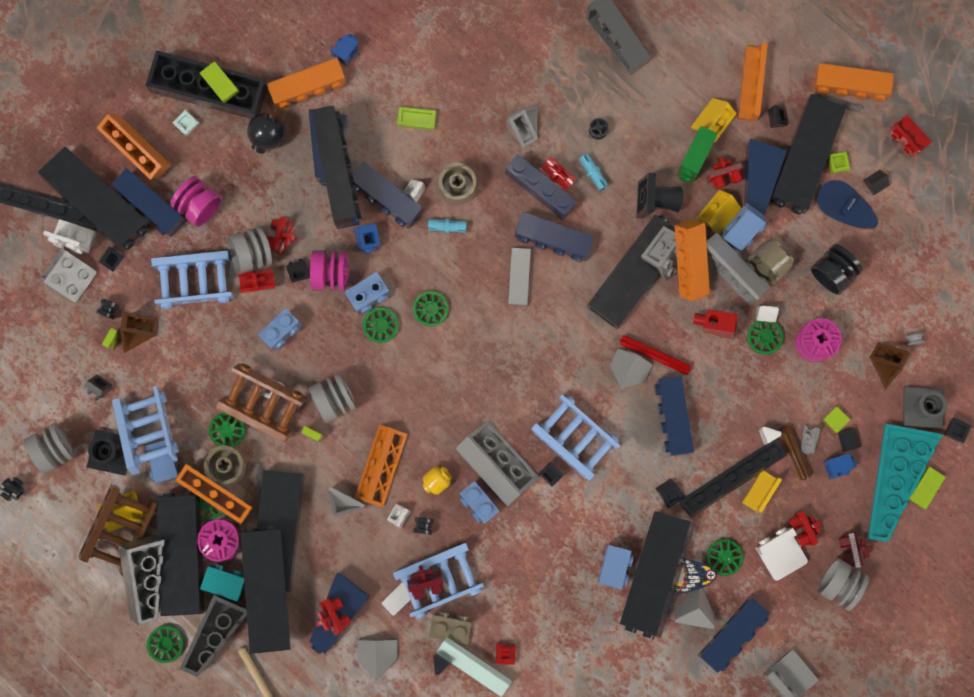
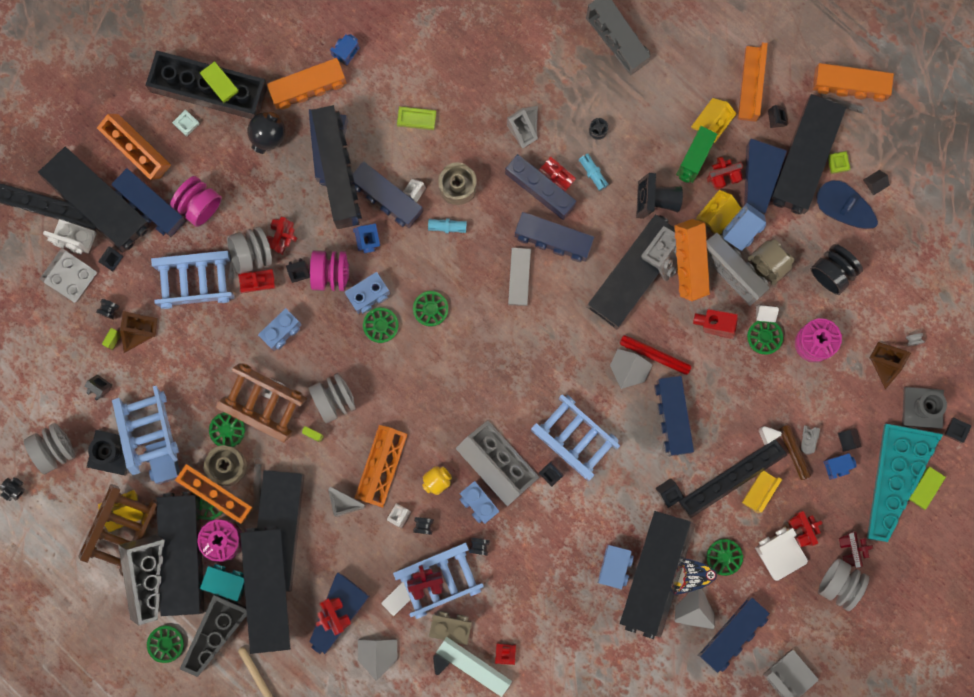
lime tile [822,406,850,434] -> none
red bracket [889,114,932,158] -> none
none -> black wheel [469,537,490,556]

